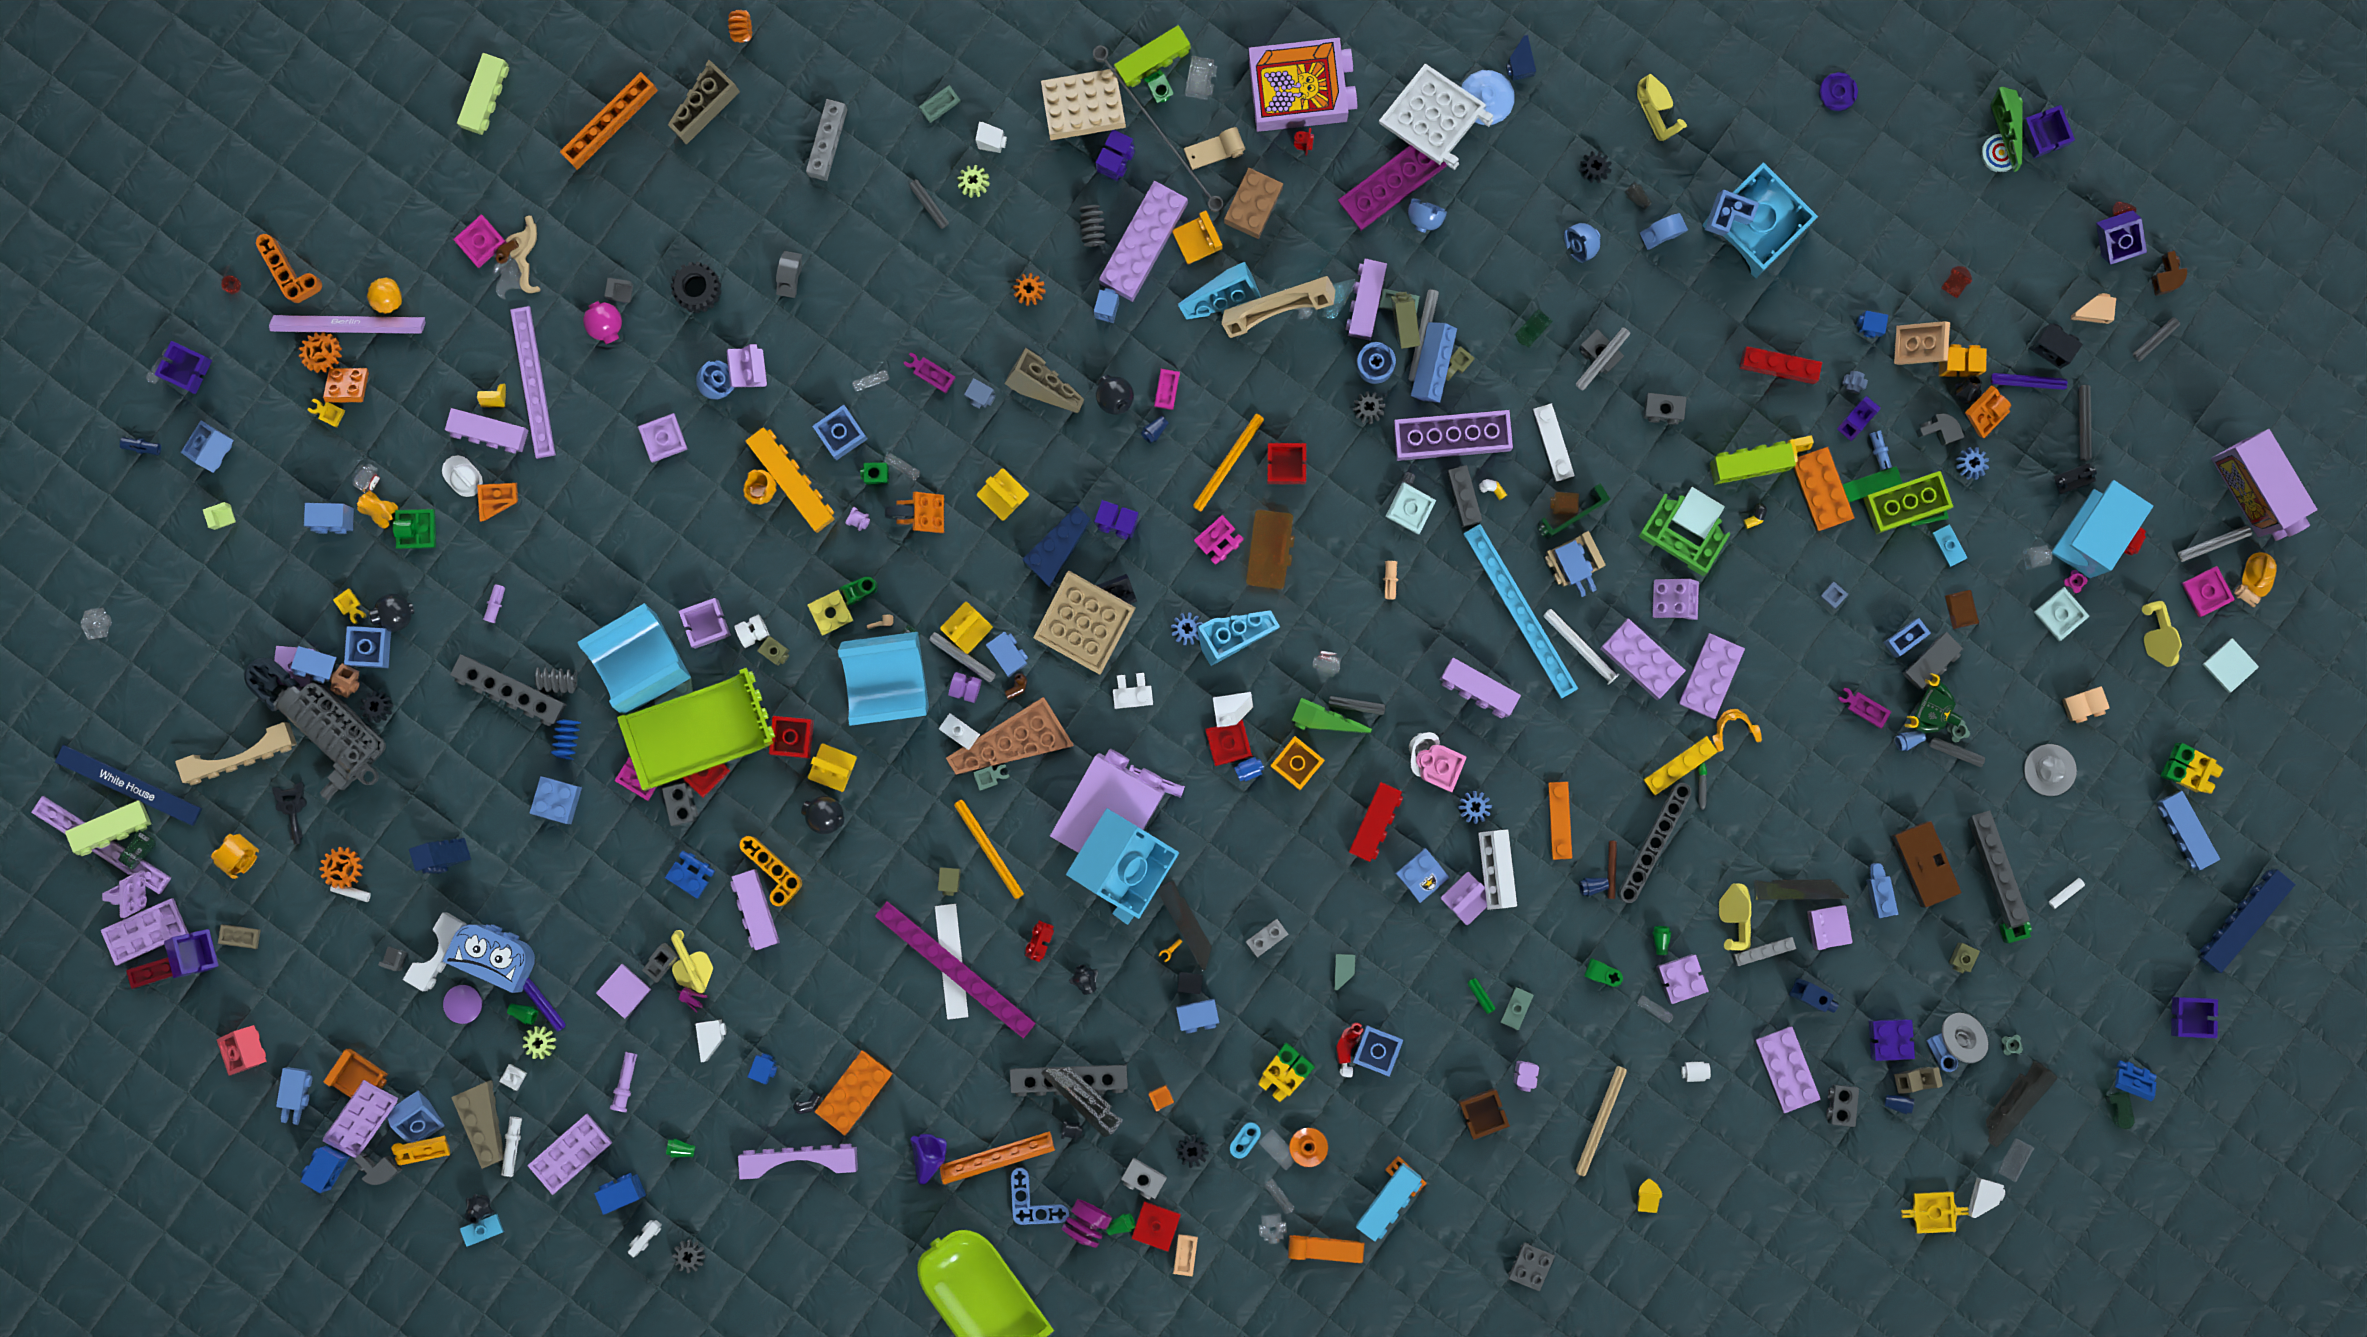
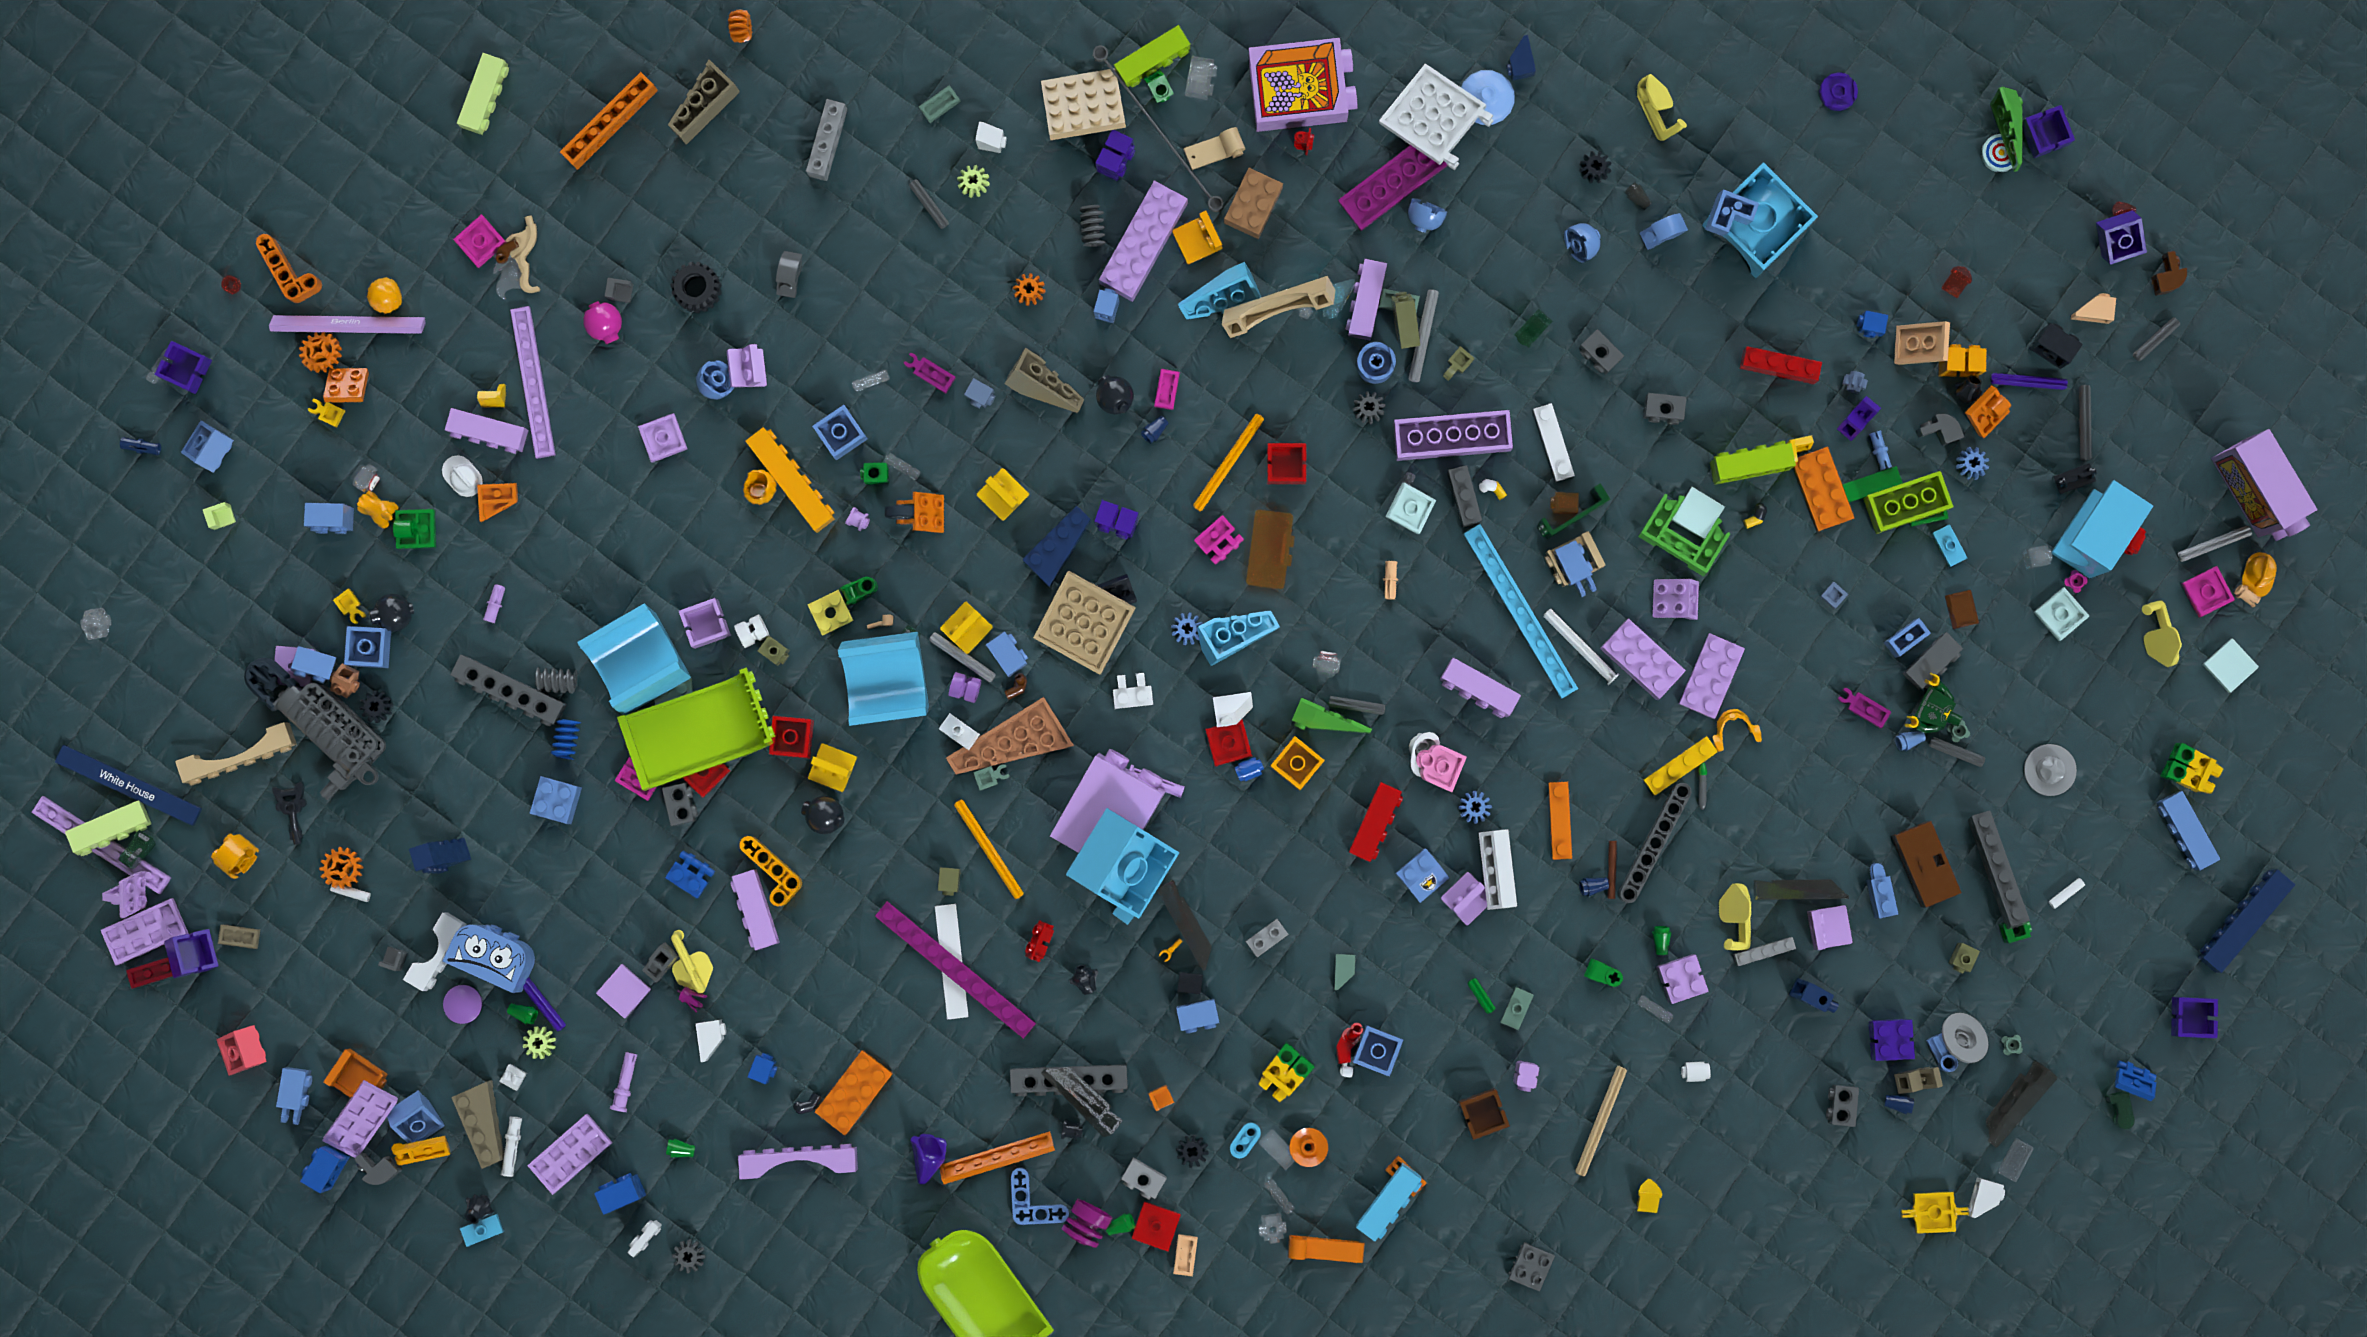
medium blue brick [1411,322,1457,402] -> none
light grey axle [1576,327,1630,391] -> none
lavender plate [1755,1026,1821,1113] -> none
light nougat brick [2062,686,2110,723] -> none

